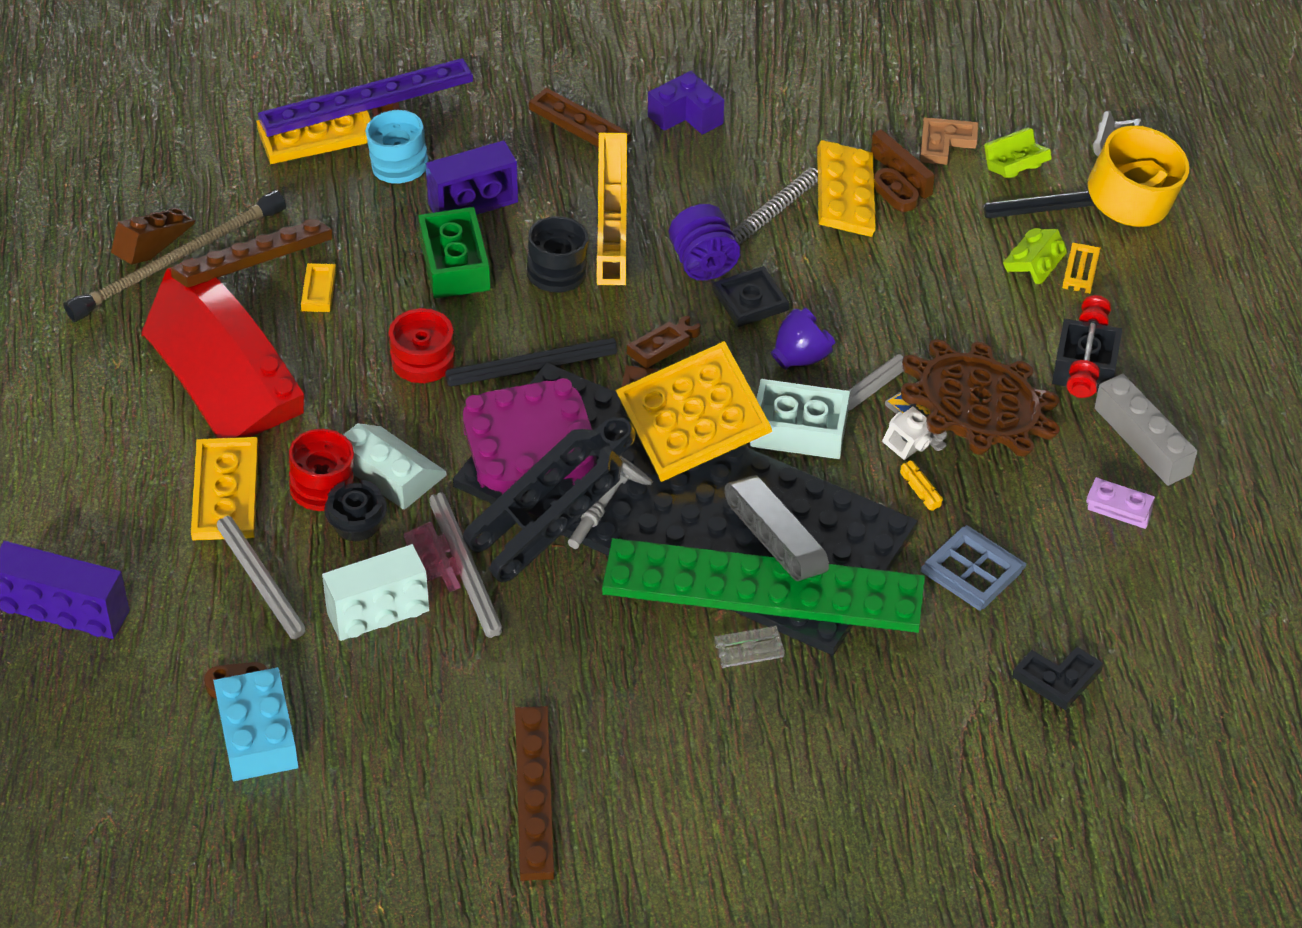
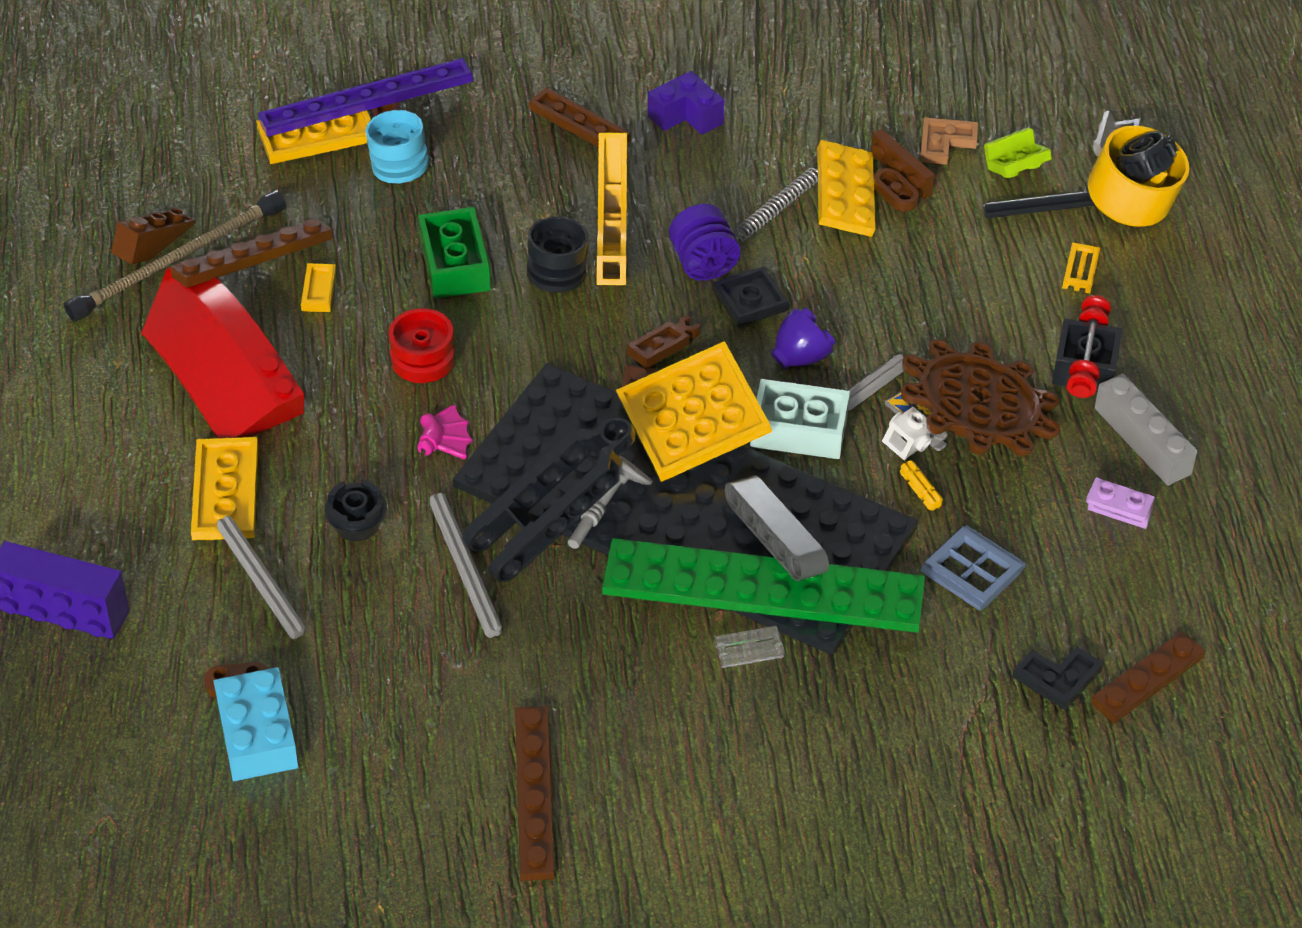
red wheel [289,429,354,511] -> none
light aqua brick [322,544,429,641] -> none
light aqua slope [344,423,447,510] -> none
clear pink bracket [403,522,461,592] -> none
dark purple brick [425,140,518,215] -> none
black axle [445,337,617,387] -> none
magenta plate [463,378,597,494] -> none
lime bracket [1003,228,1067,284] -> none
none -> dark pink arm [417,405,473,459]
none -> reddish brown plate [1091,631,1206,724]
none -> black gear [1115,131,1178,181]

